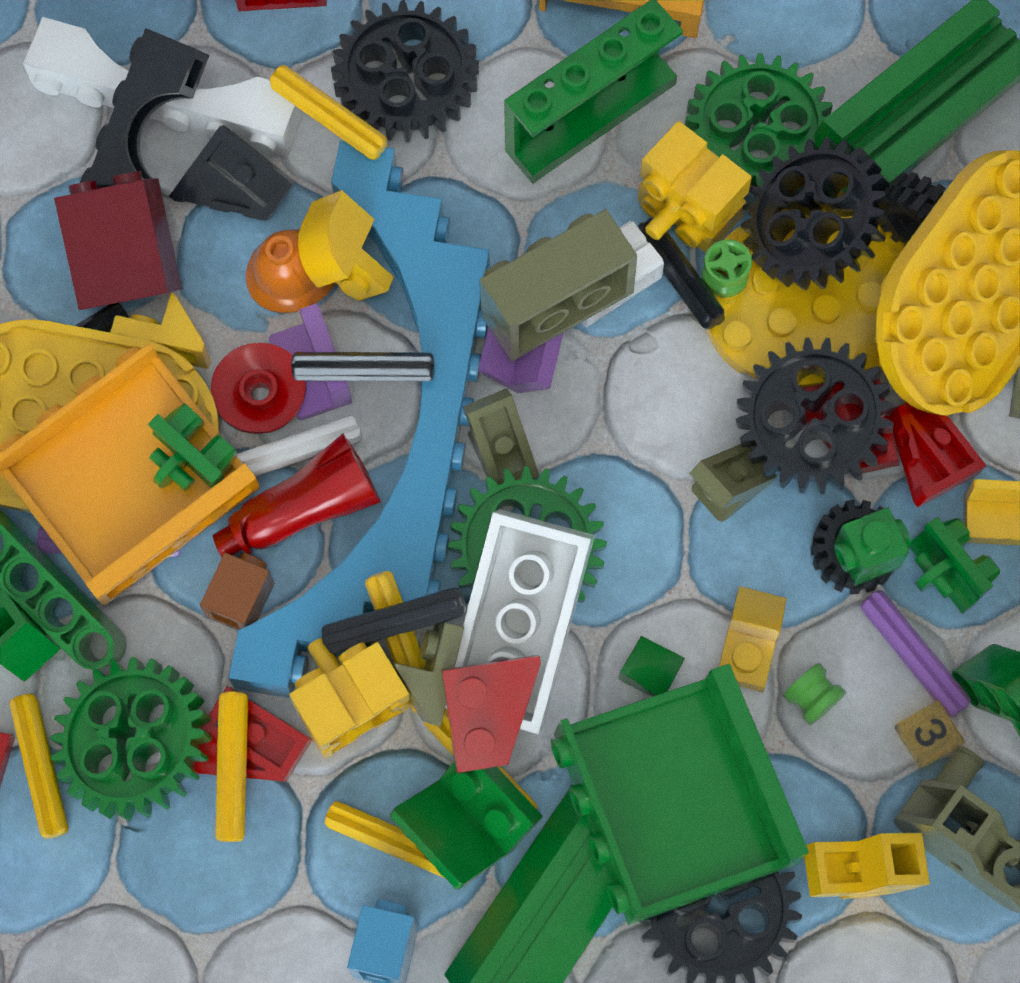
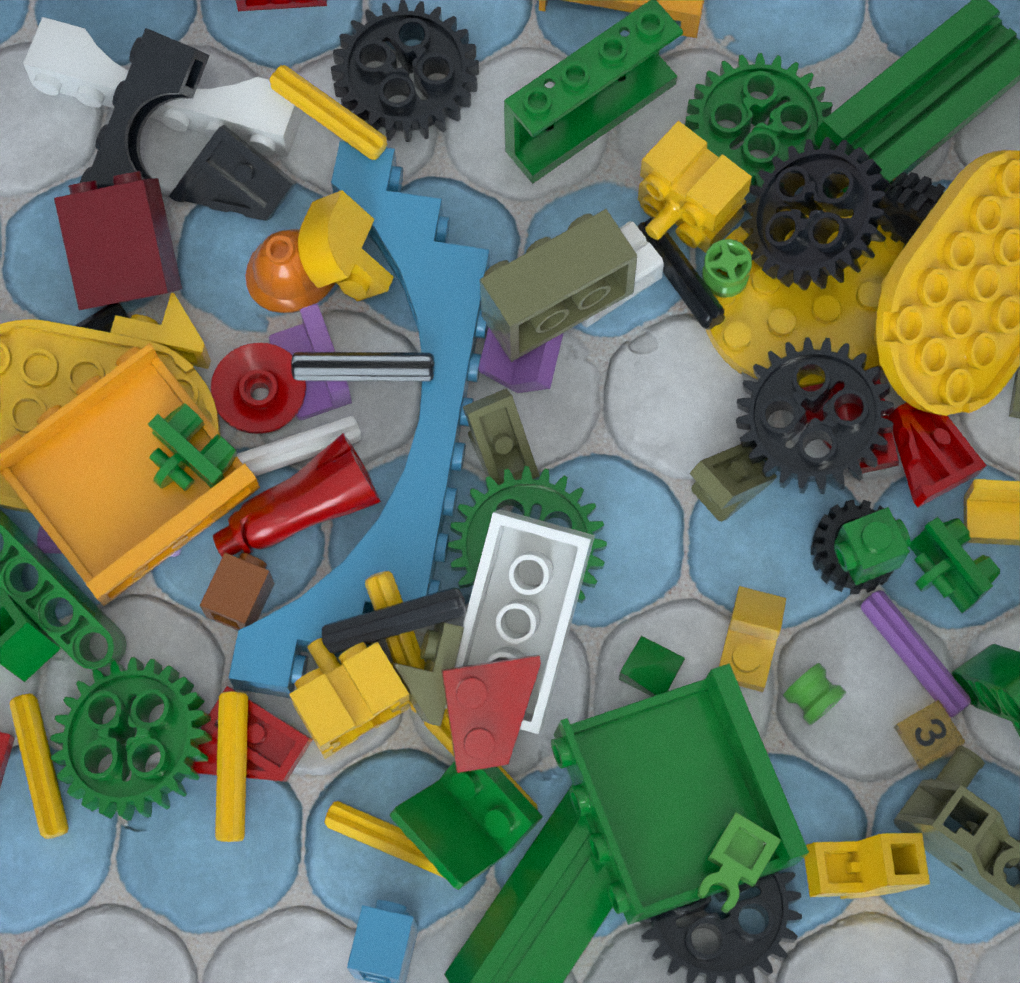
none -> bright green plate [697,812,781,913]

